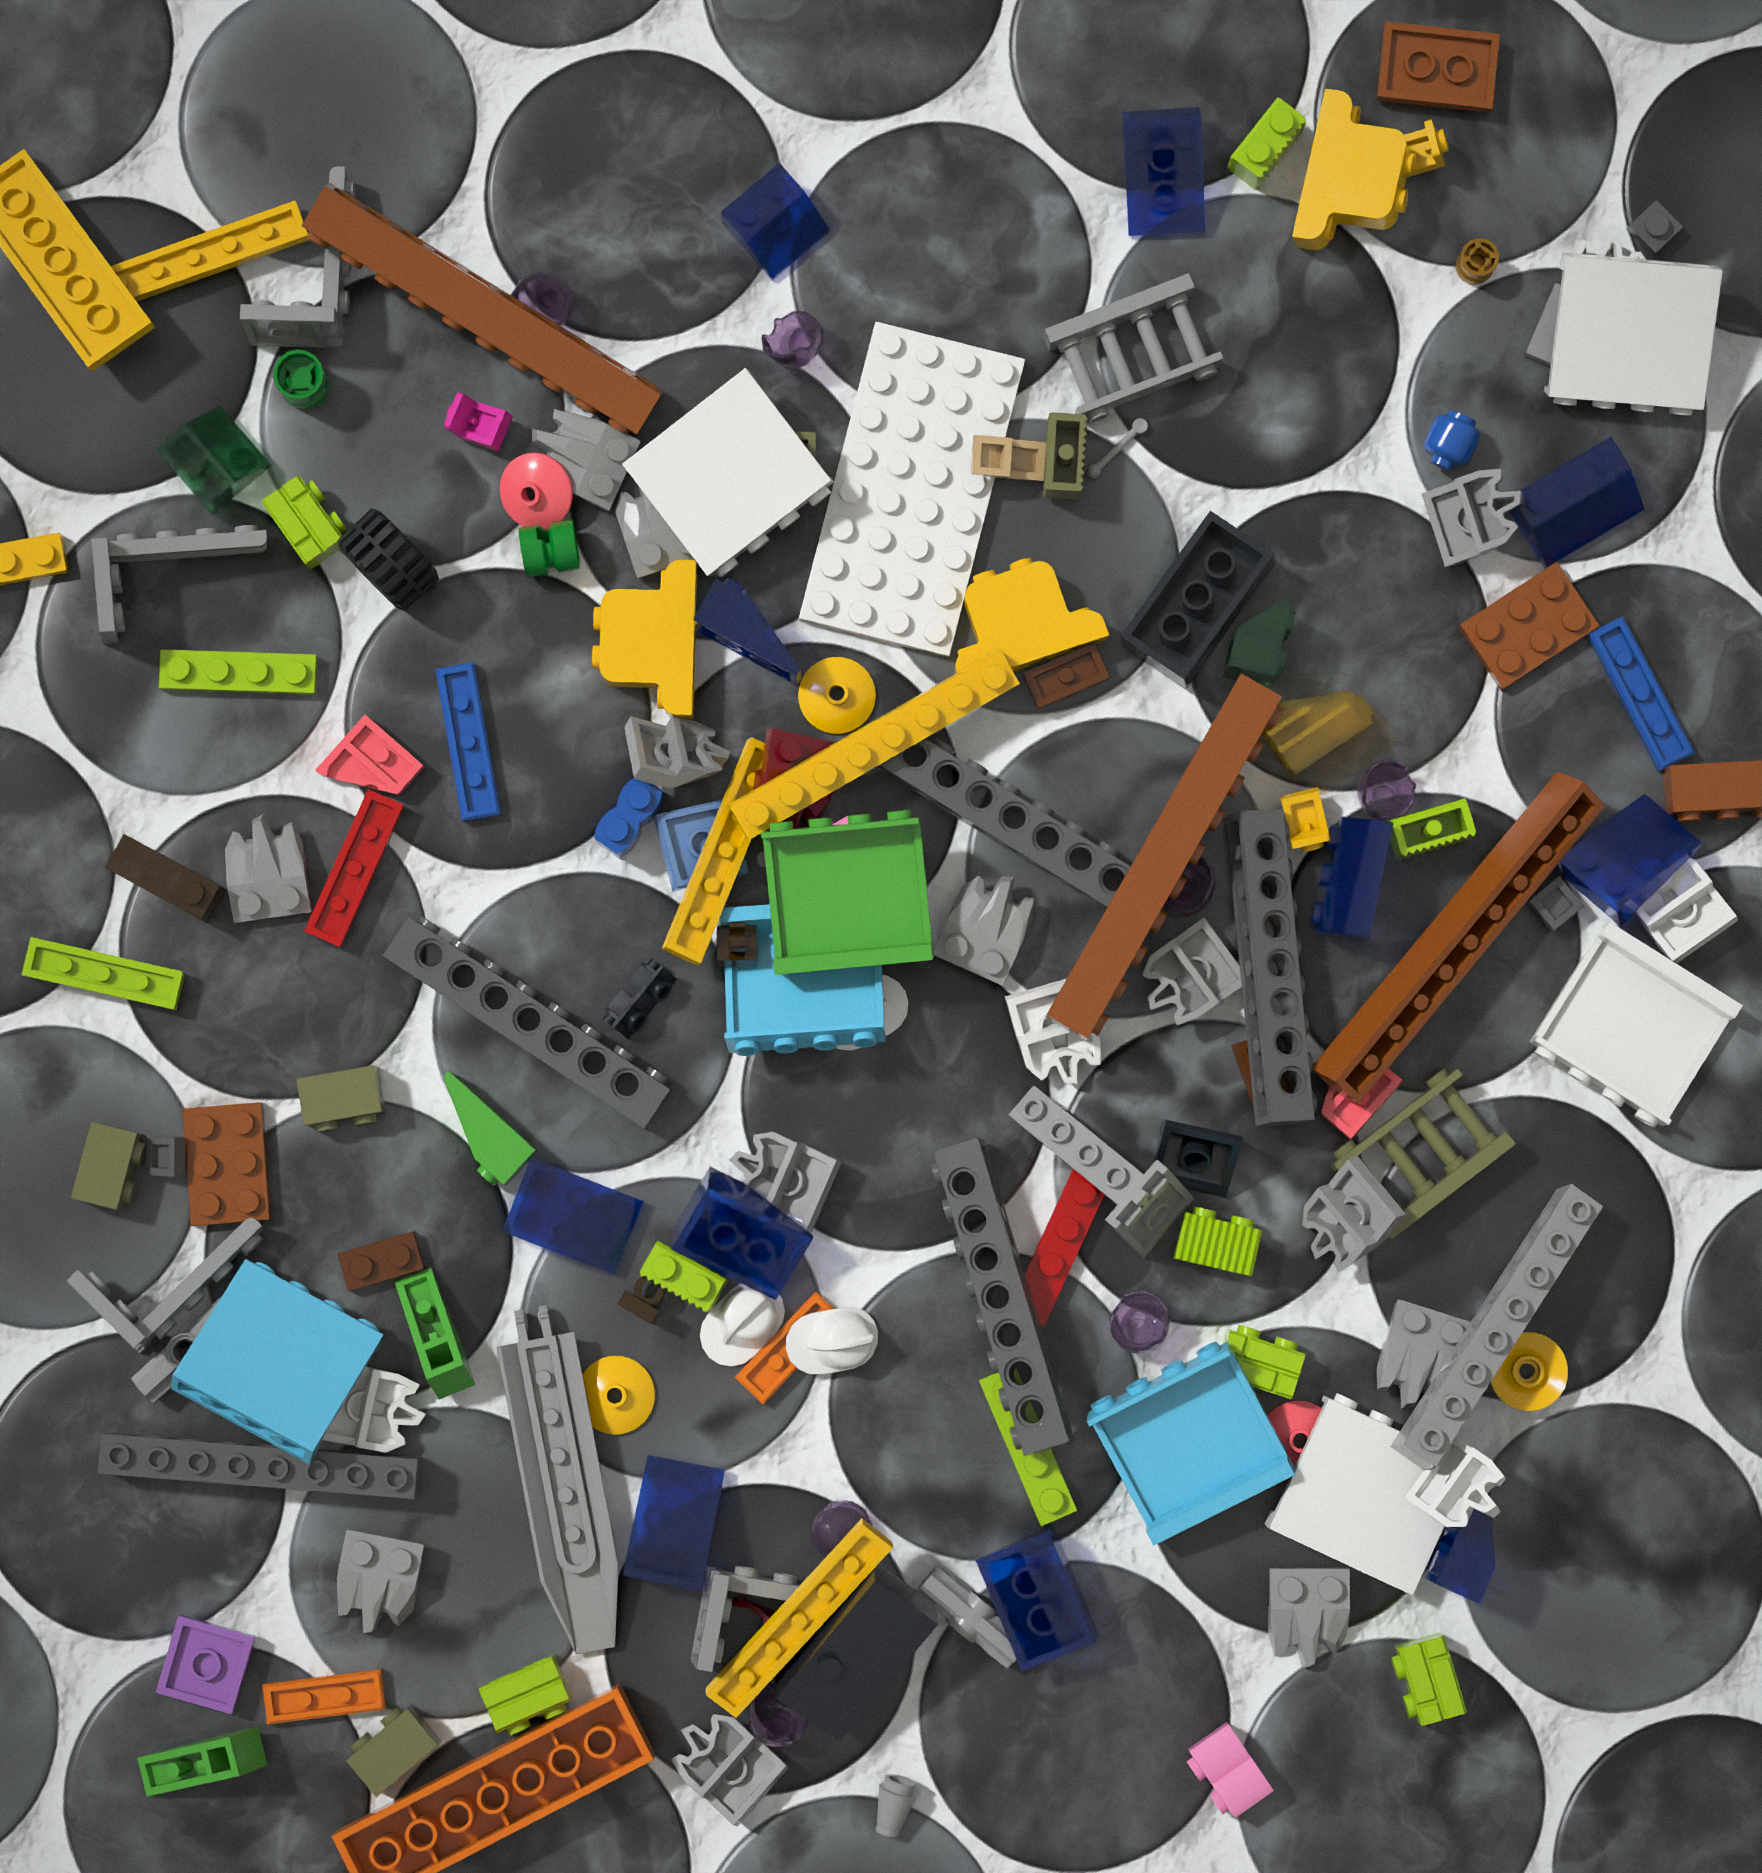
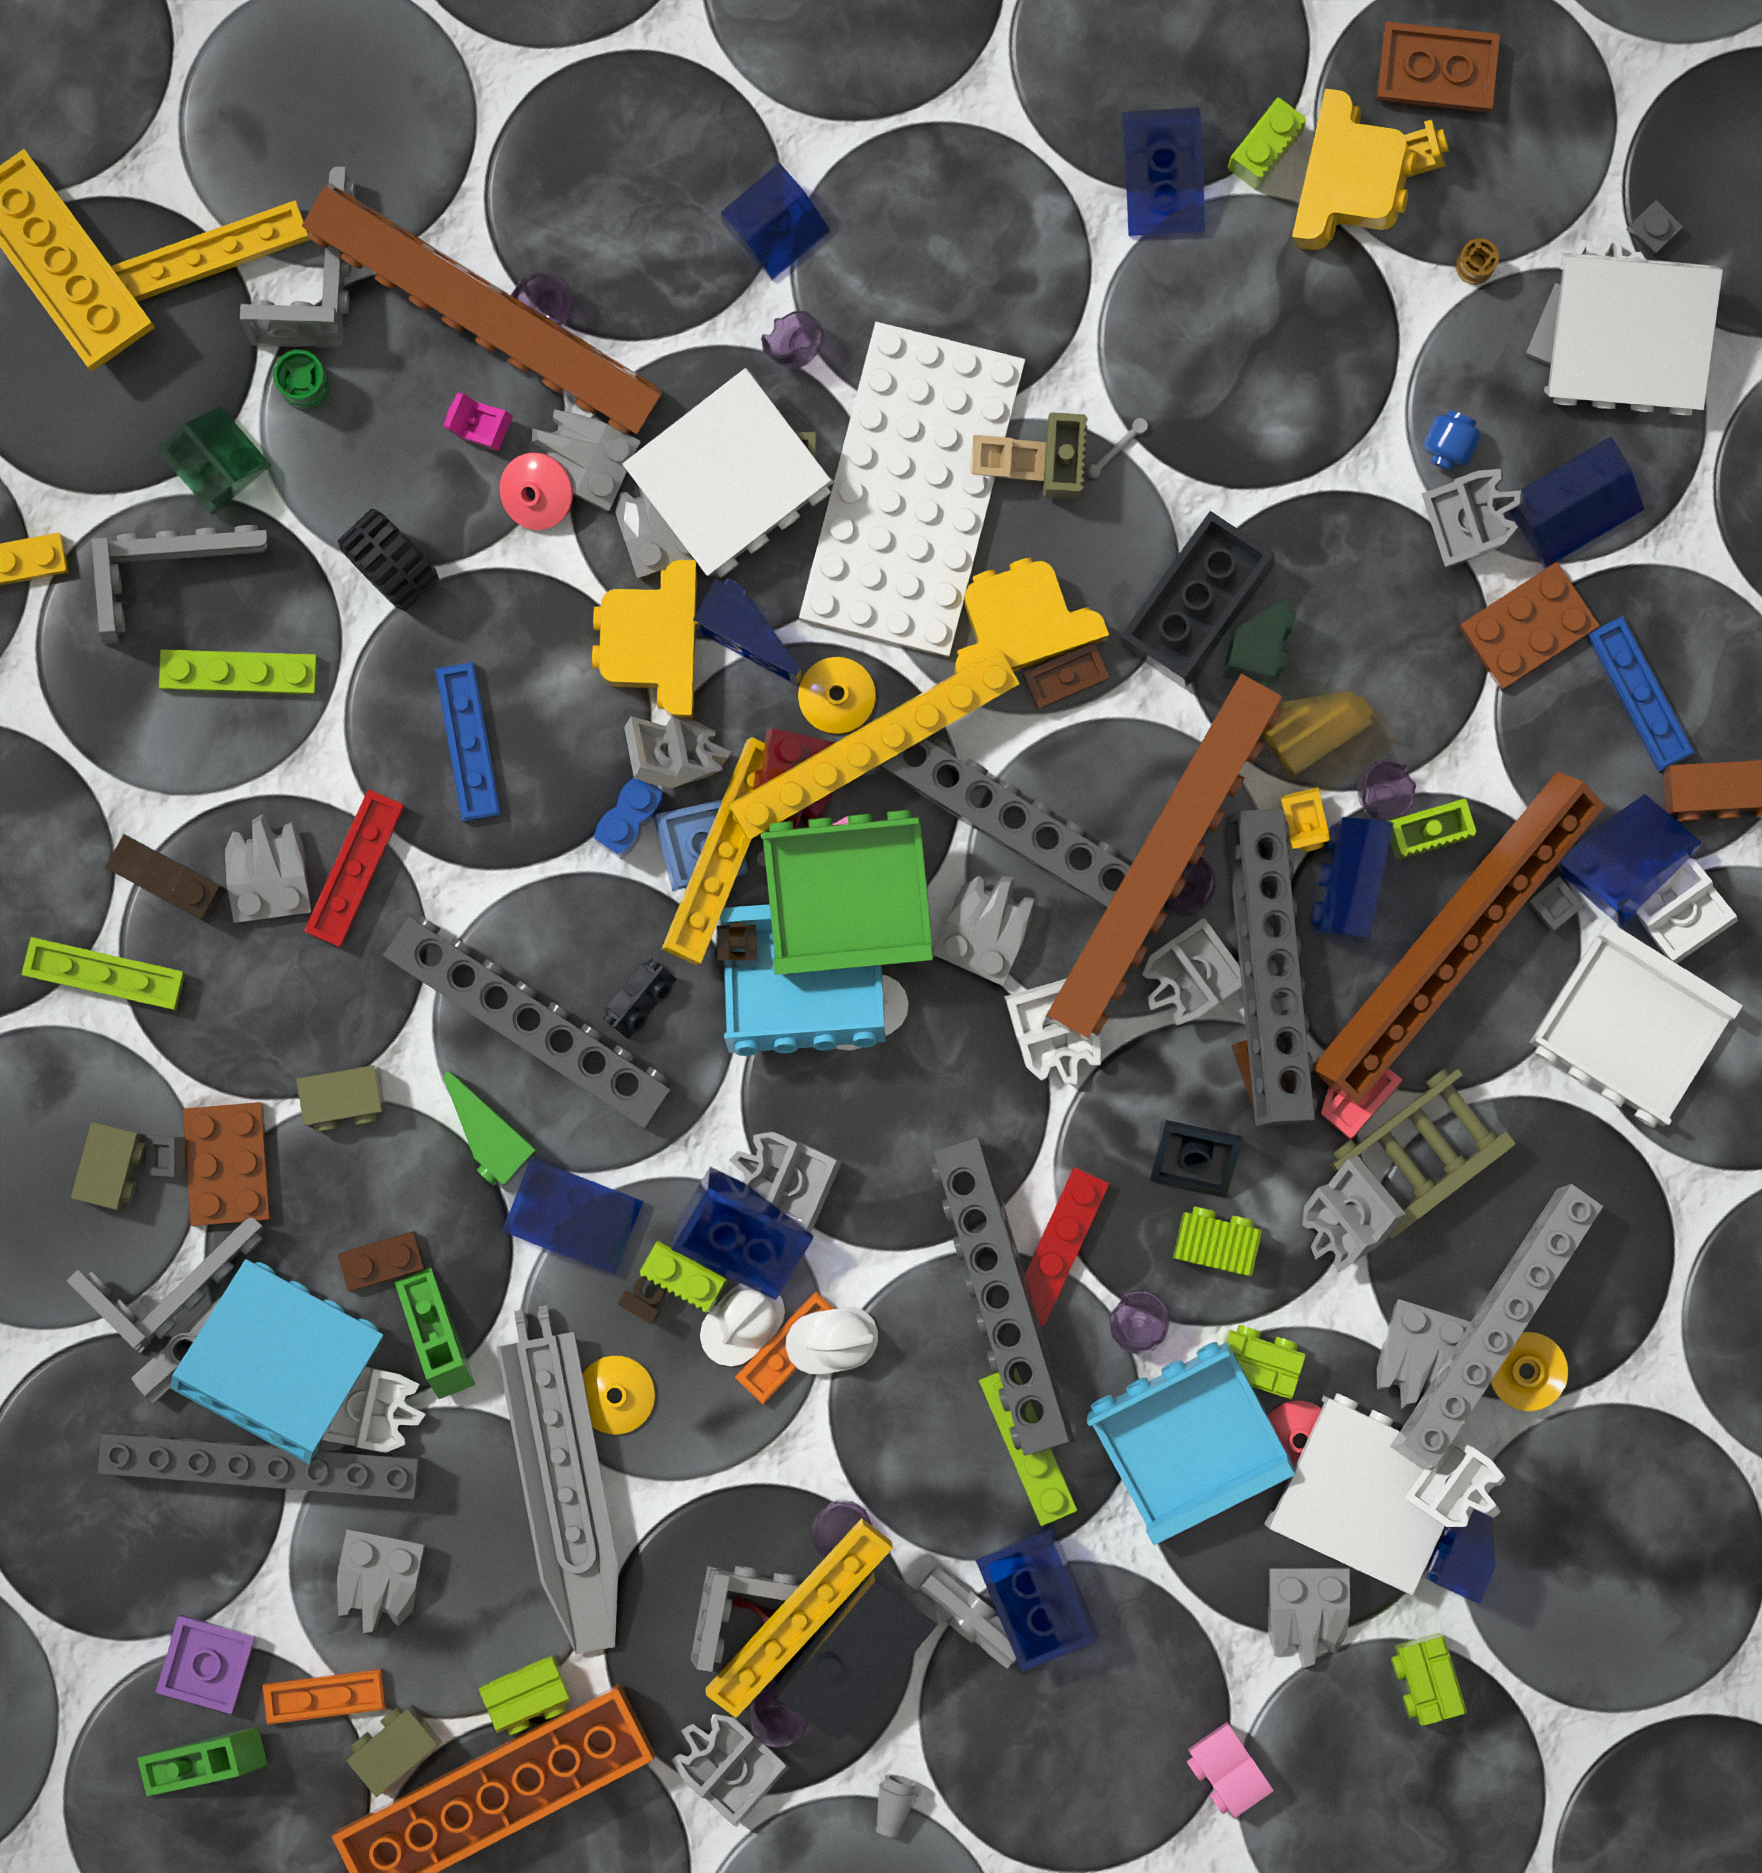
lime brick [261,475,347,570] -> none
coral wing [315,715,424,796] -> none
green wheel [518,519,581,578] -> none
clear blue slope [623,1455,725,1590] -> none
light grey bracket [1008,1085,1195,1258] -> none
light grey fence [1043,273,1224,423] -> none

